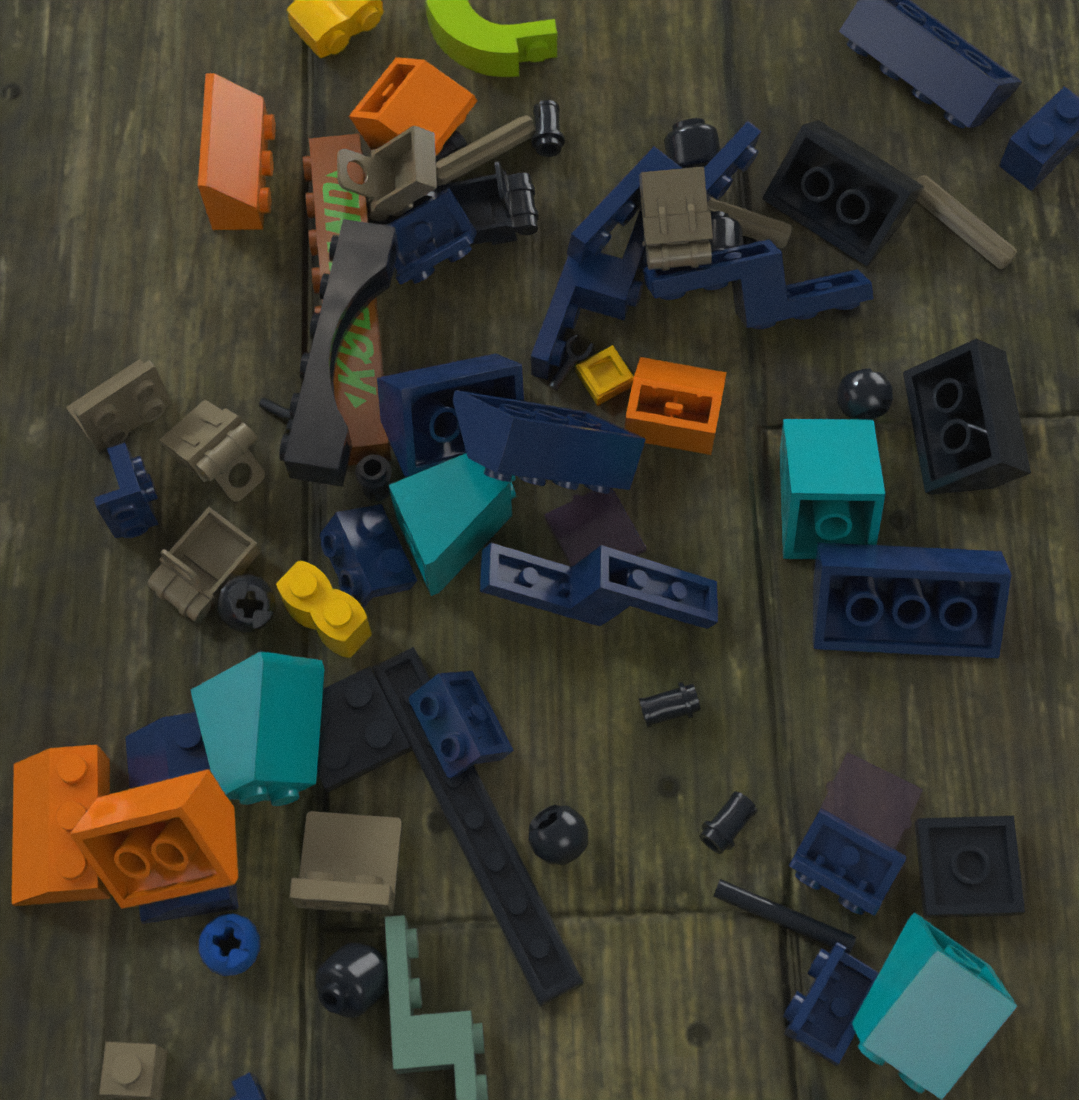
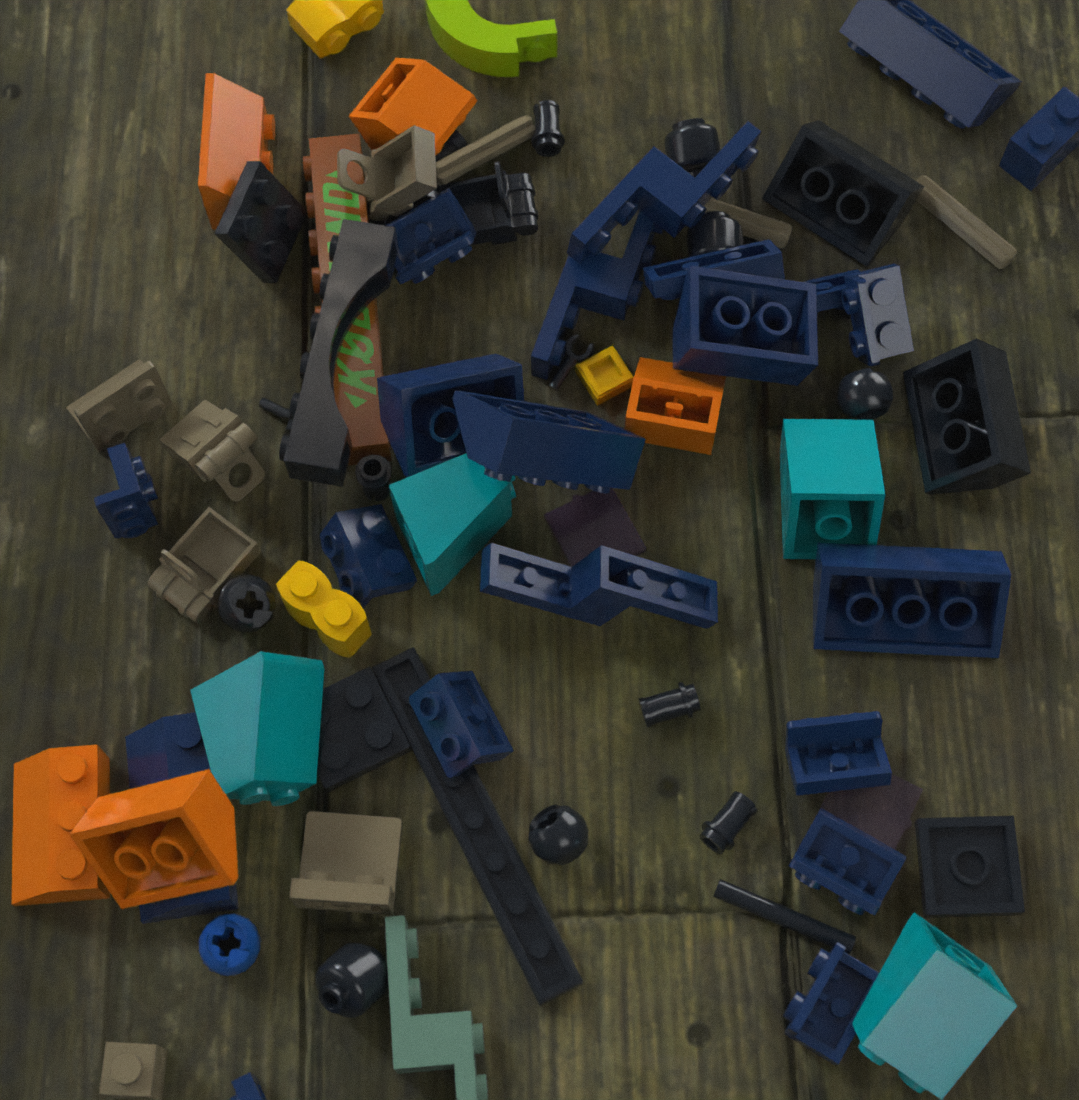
dark tan piece [639,166,713,271] -> none
none -> black plate [214,161,307,283]
none -> dark blue slope [673,266,818,386]
none -> dark blue bracket [785,711,892,796]
none -> bracket [841,264,914,367]

